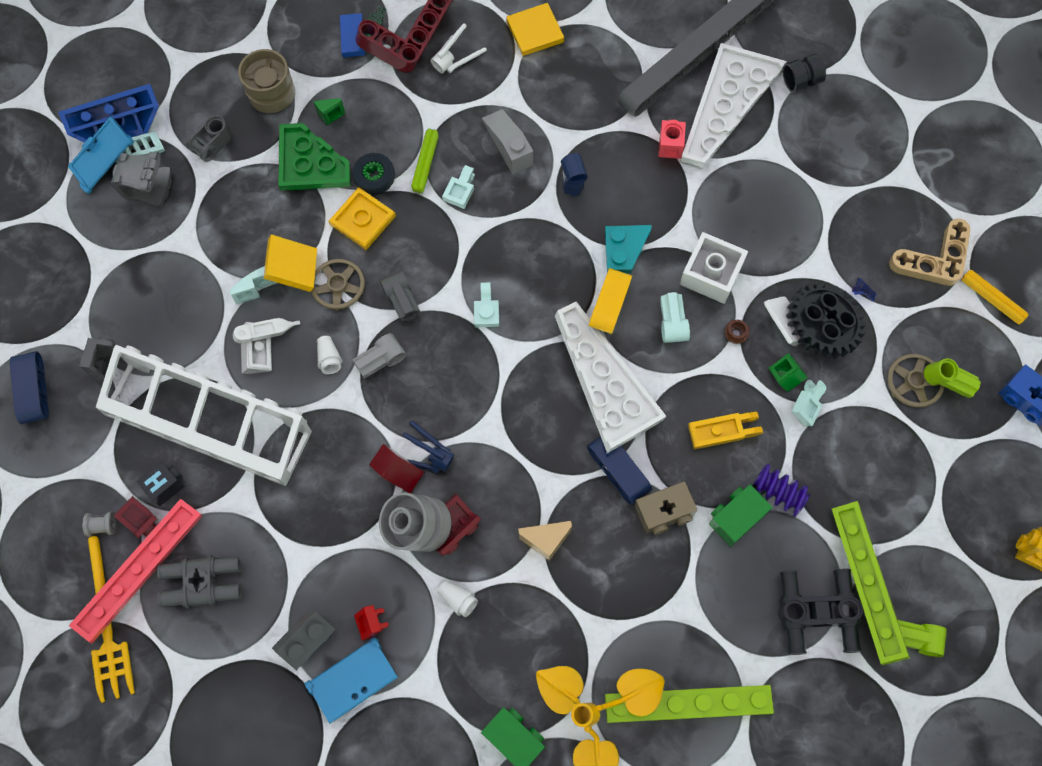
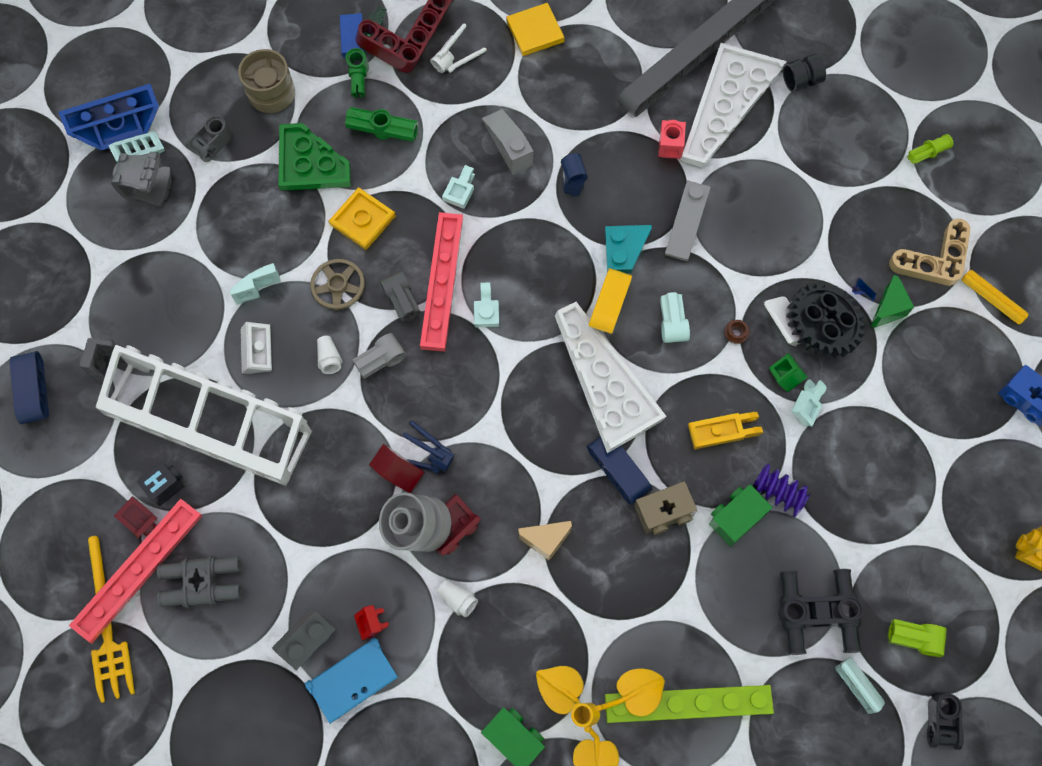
dark azure door [68,116,134,194] -> none
light grey bush [82,511,117,537] -> none
white piece [233,318,300,343] -> none
yellow tile [263,234,317,292] -> none
green slope [313,98,345,125] -> none
black bush [352,153,395,195] -> none
lime axle [411,128,439,193] -> none
white brick [680,232,748,304] -> none
lime plate [832,501,910,666] -> none
dark tan wheel [887,354,944,408] -> none
lime piece [924,358,981,398] -> none
none -> green pin [345,48,369,98]
none -> green piece [345,107,418,142]
none -> coral plate [420,212,463,352]
none -> light grey slope [665,180,710,262]
none -> light aqua slope [835,657,885,714]
none -> green slope [870,275,914,328]
none -> lime axle [907,134,954,164]
none -> black piece [927,693,964,750]

